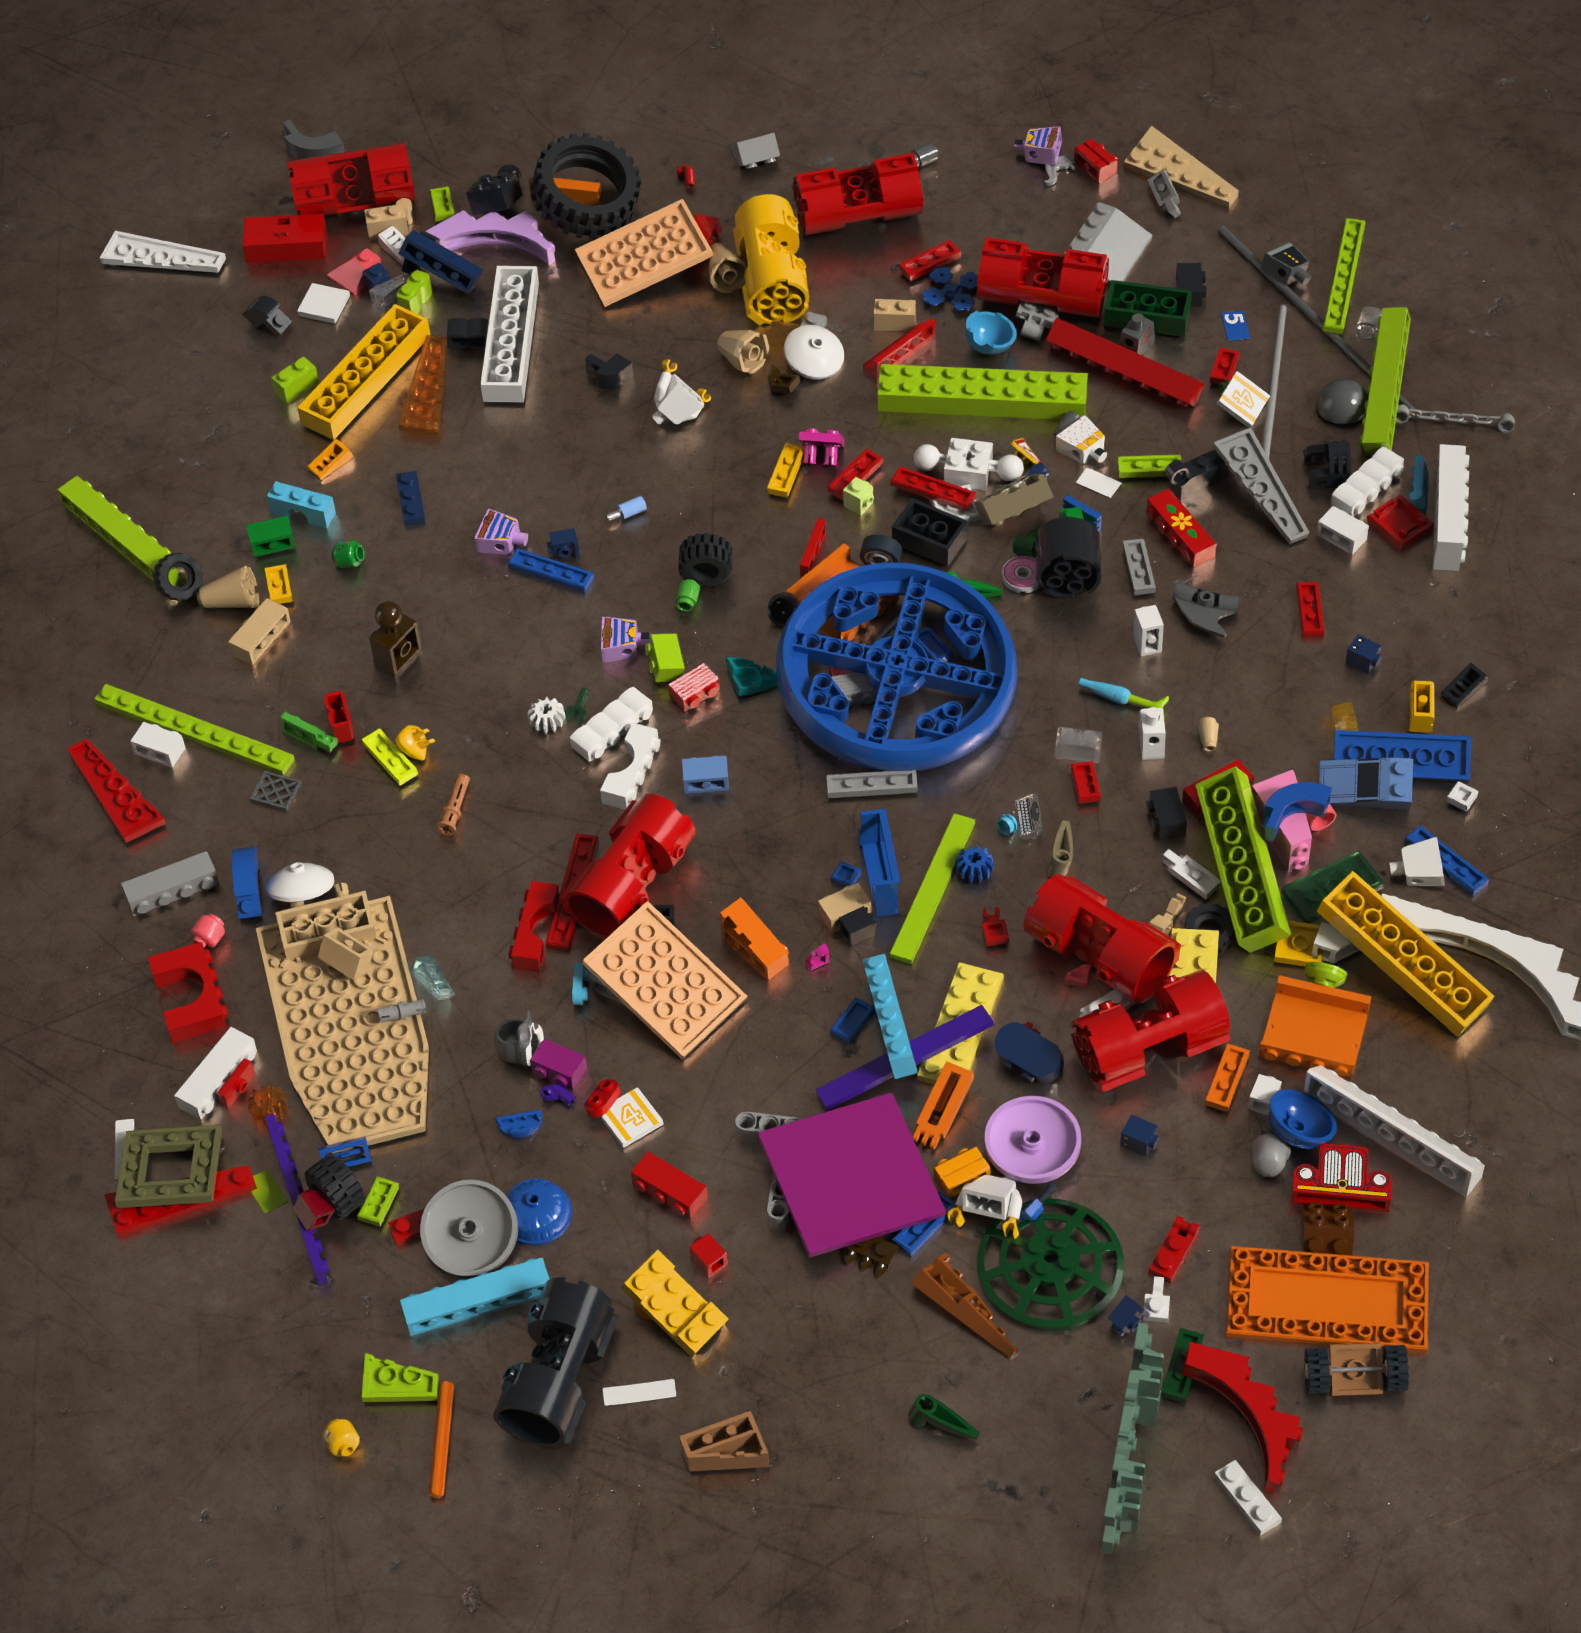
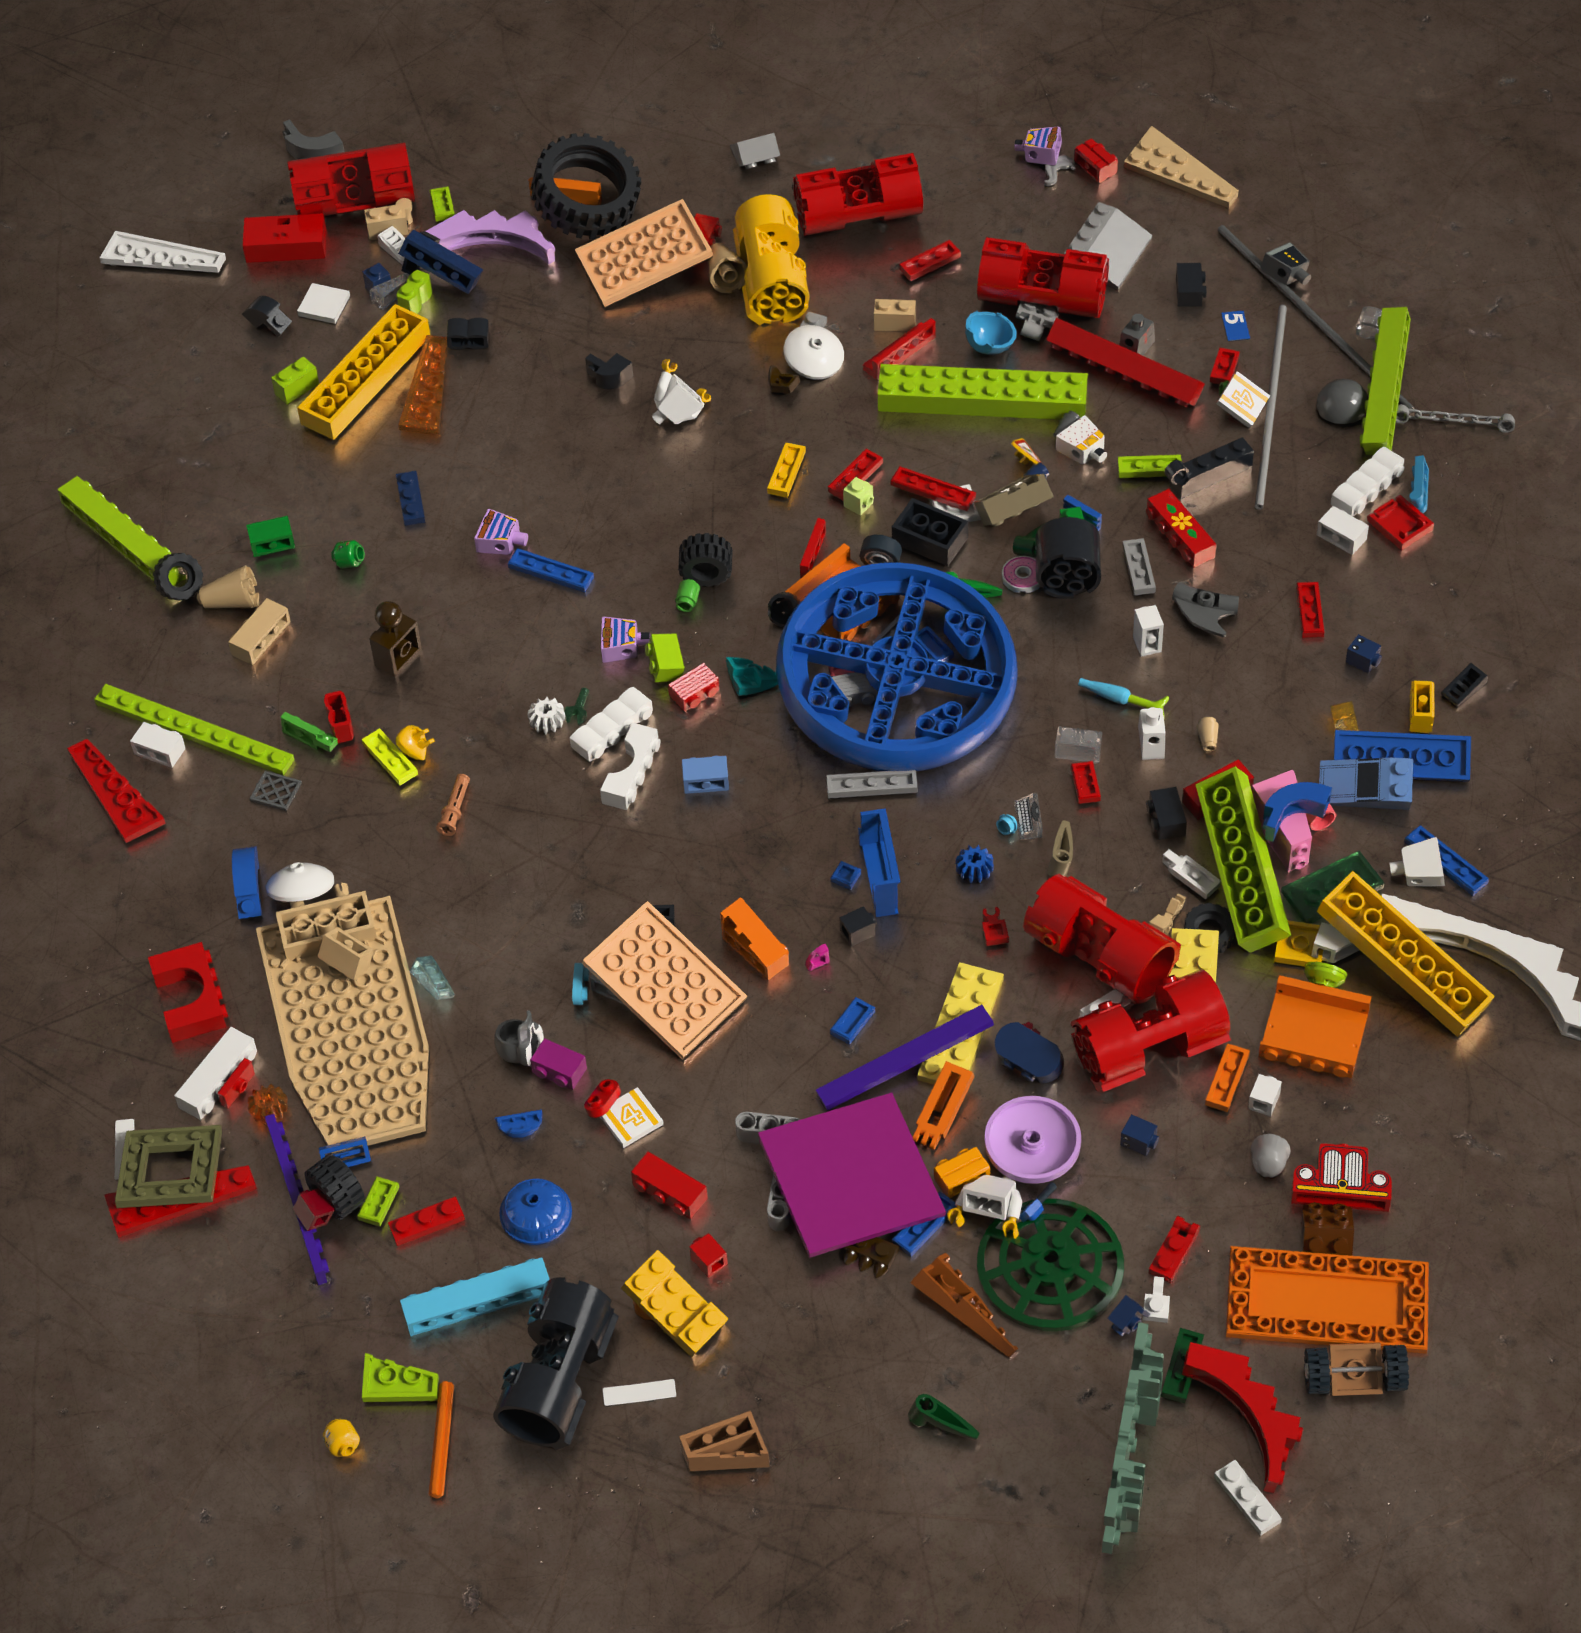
light grey brick [121,851,219,916] -> none
coral head [191,914,225,948] -> none
lime sticker [251,1168,288,1214] -> none
yellow plate [265,564,293,604] -> none
medium azure arch [266,481,336,528] -> none
light orange slope [307,439,354,480] -> none
coral slope [327,248,382,296] -> none
light grey pin [377,999,427,1023] -> none
light grey dish [420,1180,518,1278] -> none
black brick [466,164,523,215] -> none
white brick [481,266,539,402] -> none
red arch [508,881,560,972] -> none
dark purple arm [540,1084,576,1107] -> none
dark blue brick [546,528,580,559] -> none
red tile [546,833,599,951] -> none
red cylinder [559,794,696,939] -> none
light blue piece [606,496,647,521] -> none
red arm [677,164,695,188] -> none
tan cone [717,330,770,374] -> none
dark pink plate [799,428,845,466] -> none
tan brick [818,883,872,934] -> none
medium azure brick [863,953,918,1079] -> none
lime tile [890,813,975,965] -> none
dark grey brick [911,143,939,168] -> none
white brick [914,438,1024,491] -> none
blue plant [923,267,978,311] -> none
coral tile [1064,964,1092,988] -> none
white sticker [1076,468,1121,498] -> none
dark green brick [1104,280,1192,337] -> none
light grey hinge [1147,168,1181,218] -> none
light grey wing [1213,427,1310,544] -> none
blue hat [1268,1089,1337,1149] -> none
black piece [1303,440,1351,489] -> none
white slope [1304,1065,1485,1197] -> none
lime tile [1323,218,1366,334] -> none
white brick [1433,444,1469,571] -> none
white plate [1447,781,1478,812] -> none

